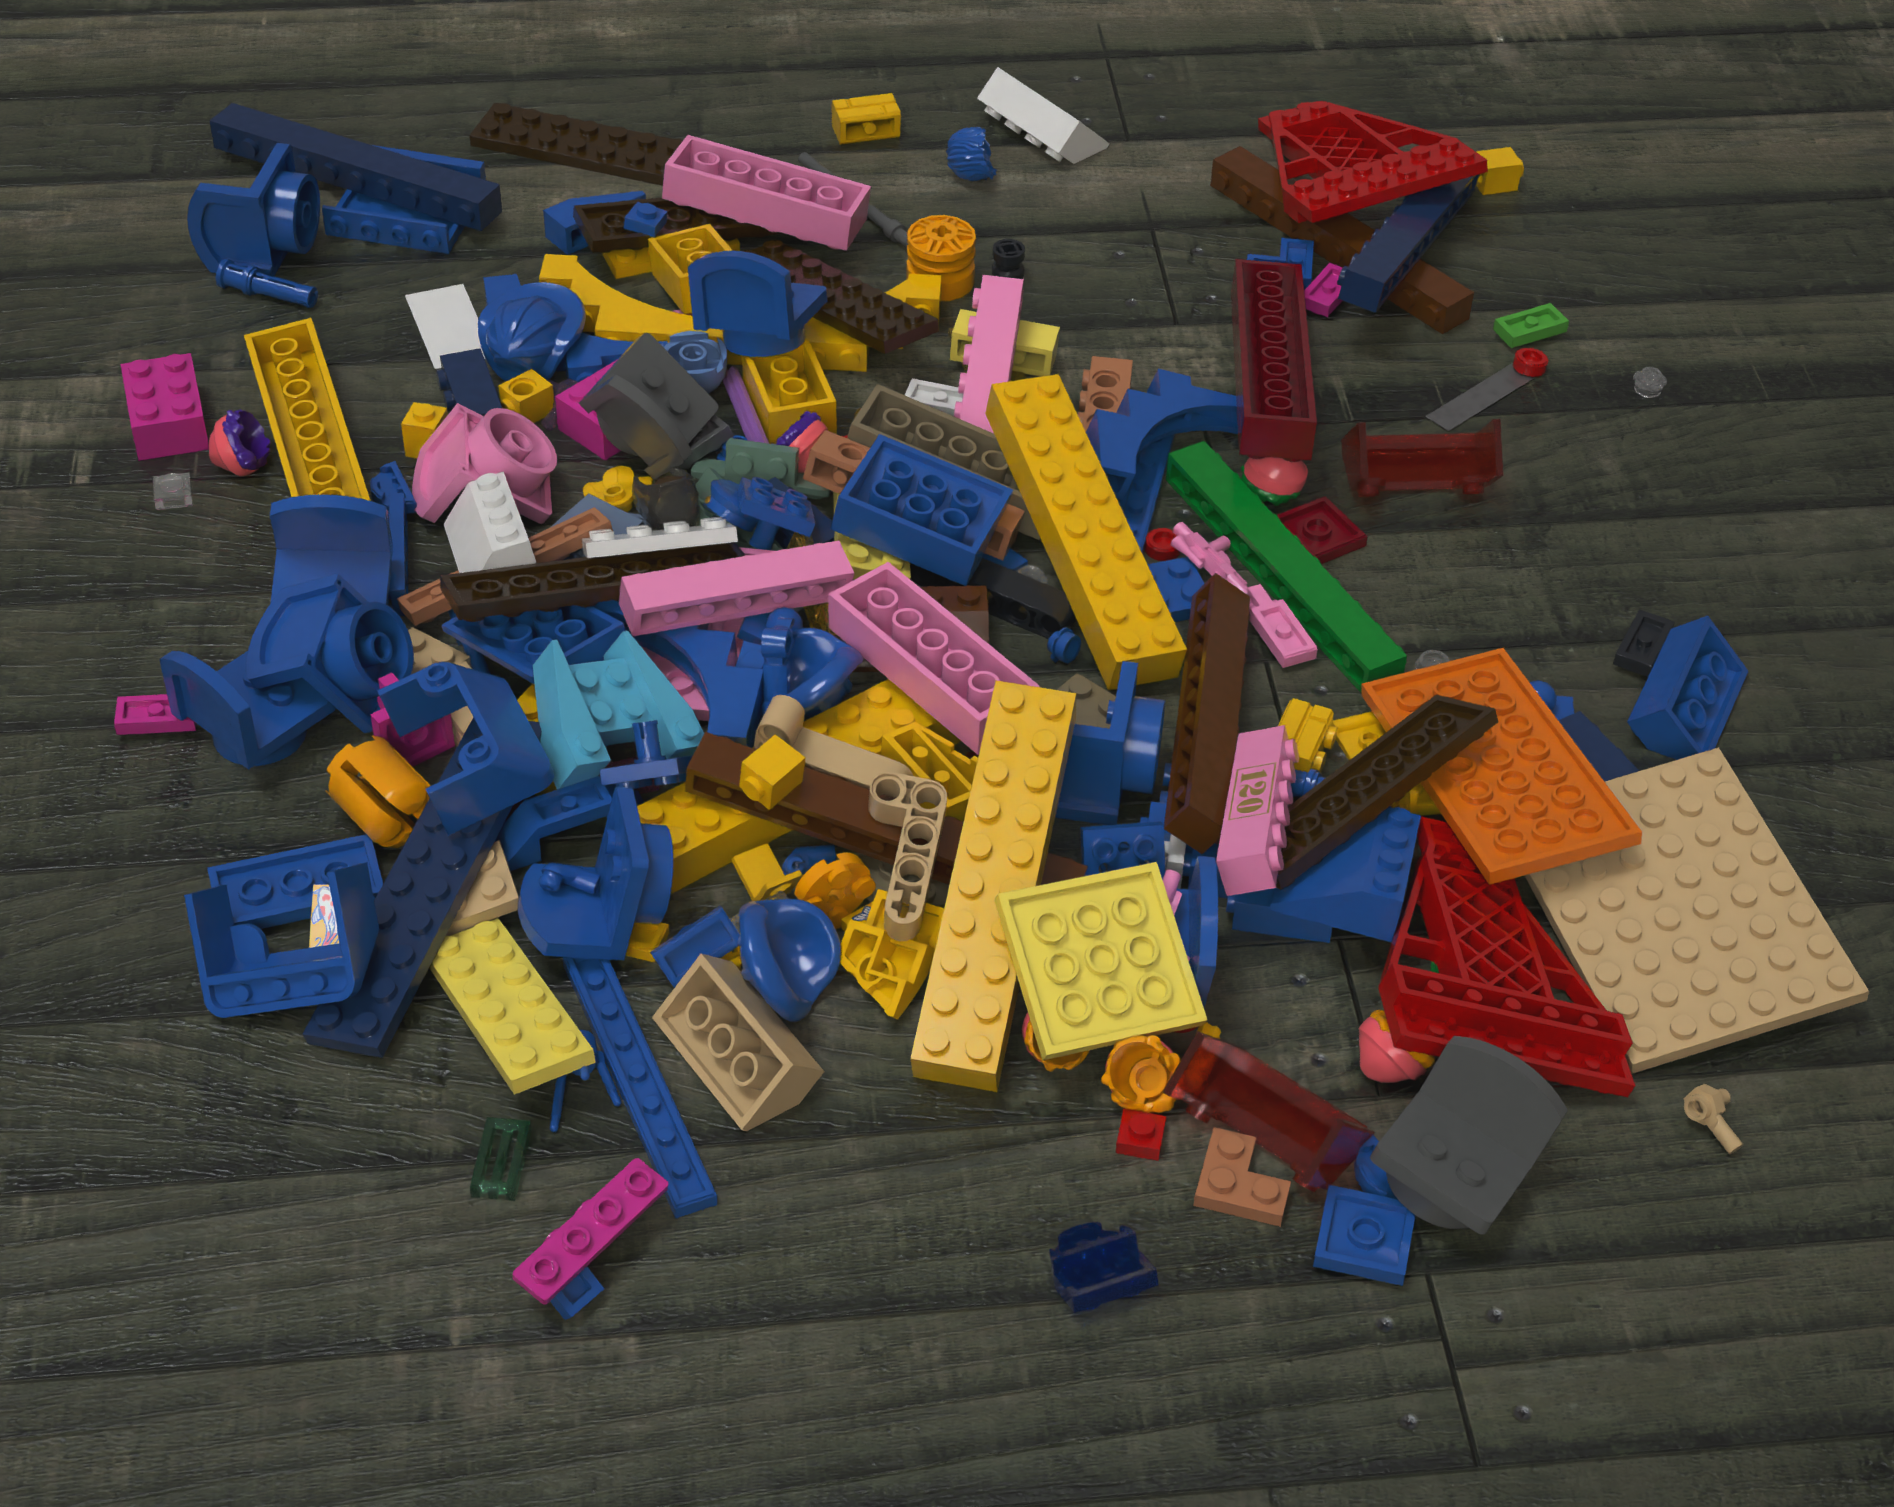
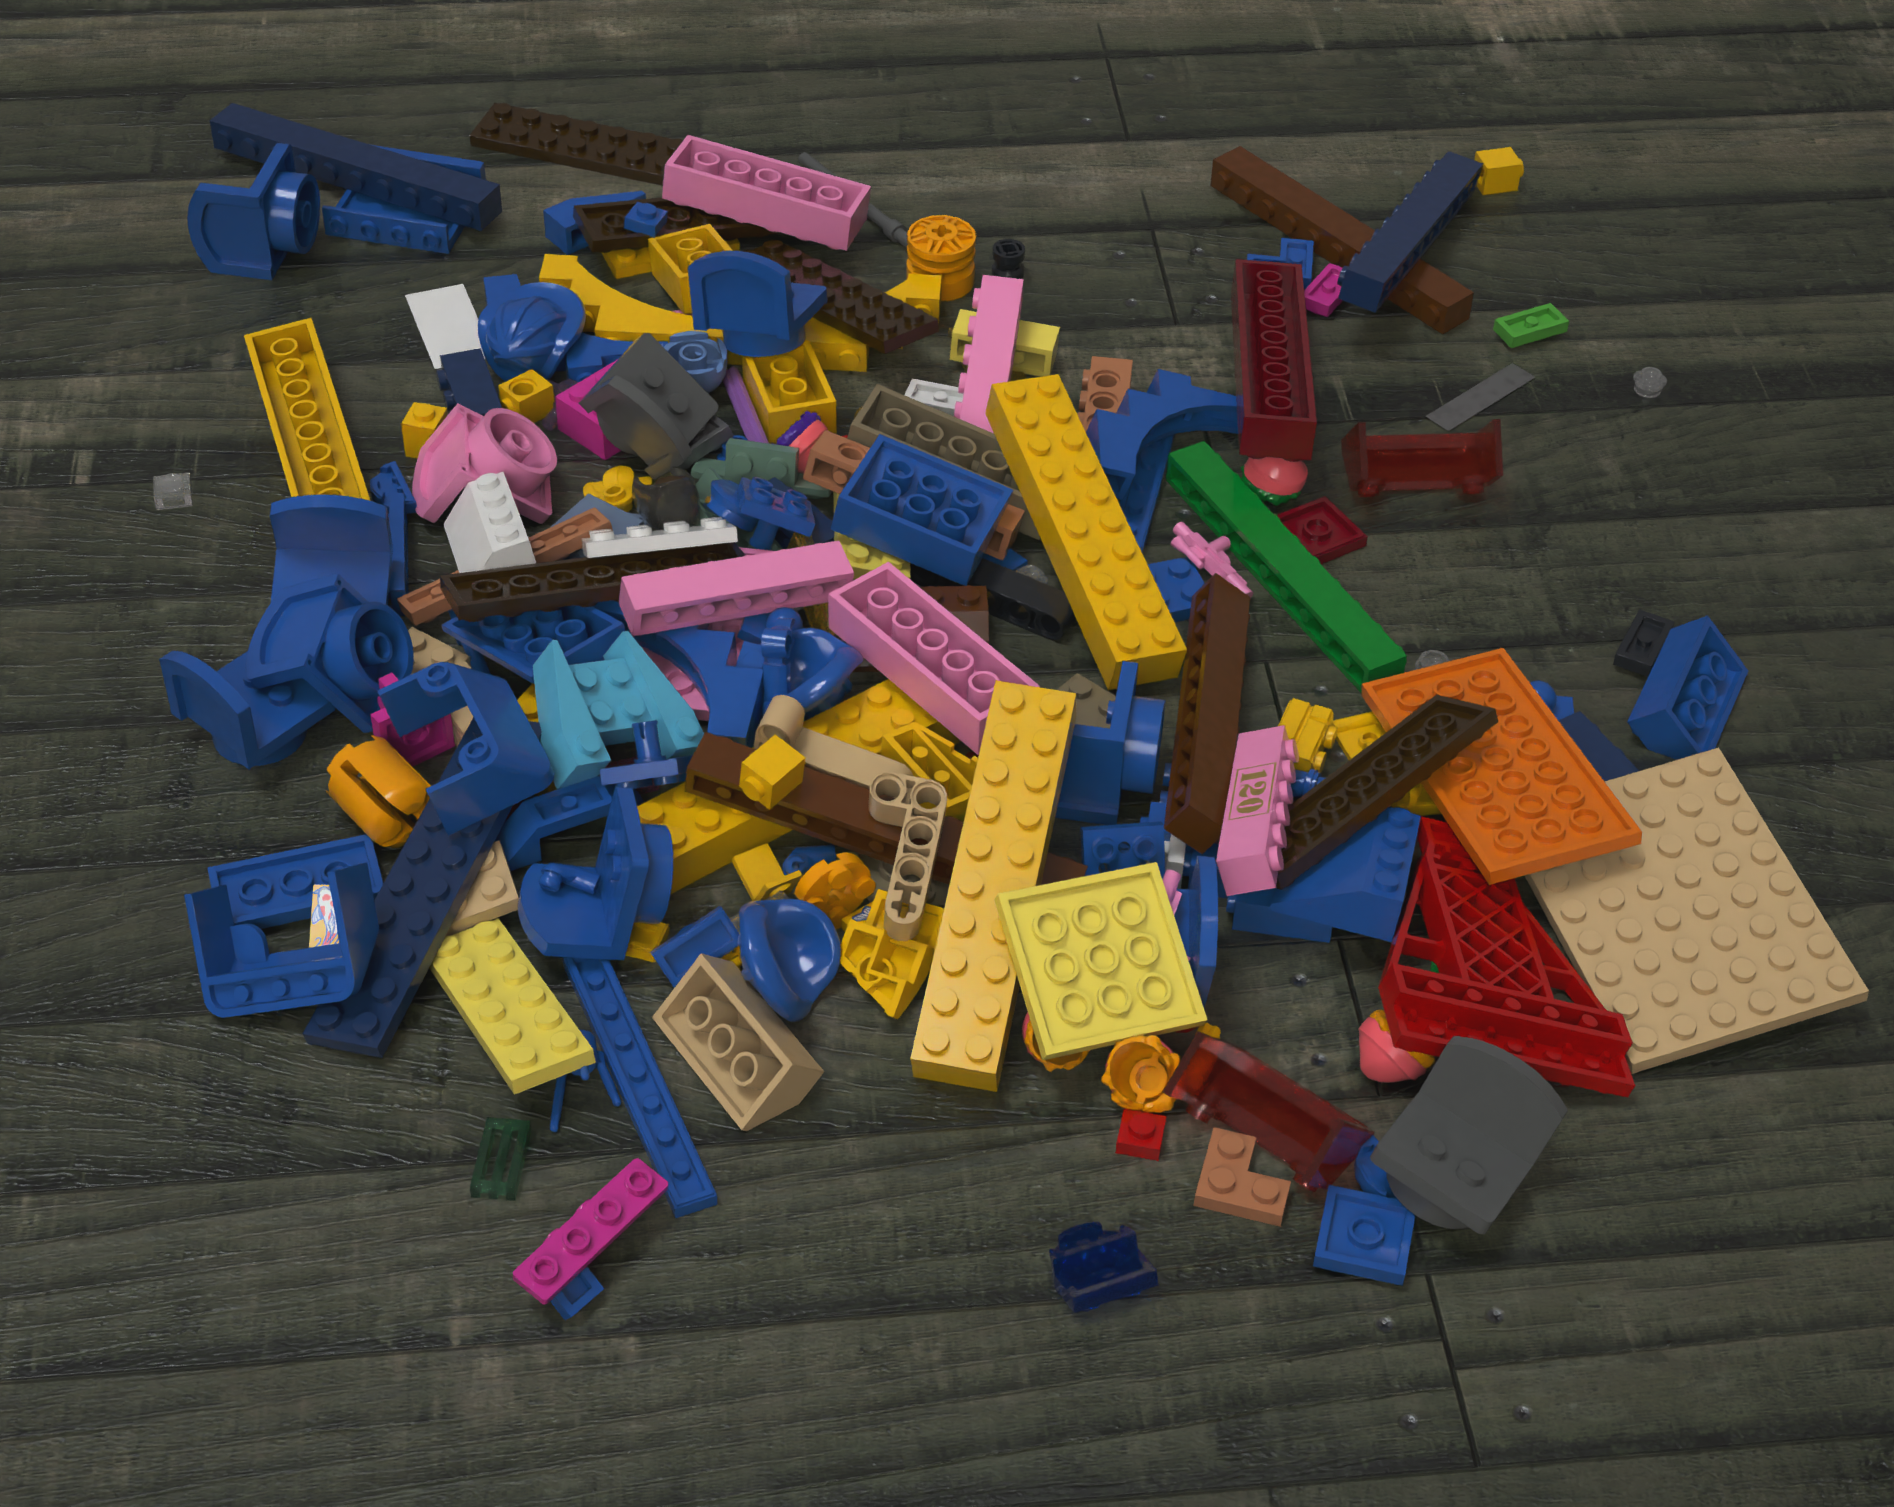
dark pink plate [114,694,197,735] -> none
dark pink brick [120,353,209,461] -> none
dark purple hair [209,409,271,477] -> none
blue pin [216,258,318,308] -> none
yellow brick [832,93,901,145] -> none
blue hair [946,126,997,181] -> none
white slope [977,67,1110,164] -> none
blue plate [1047,627,1081,664] -> none
red tile [1145,528,1181,561] -> none
bright pink hinge [1247,584,1318,668] -> none
red wing [1258,101,1488,223] -> none
red tile [1512,348,1549,377] -> none
tan piece [1683,1084,1744,1155] -> none

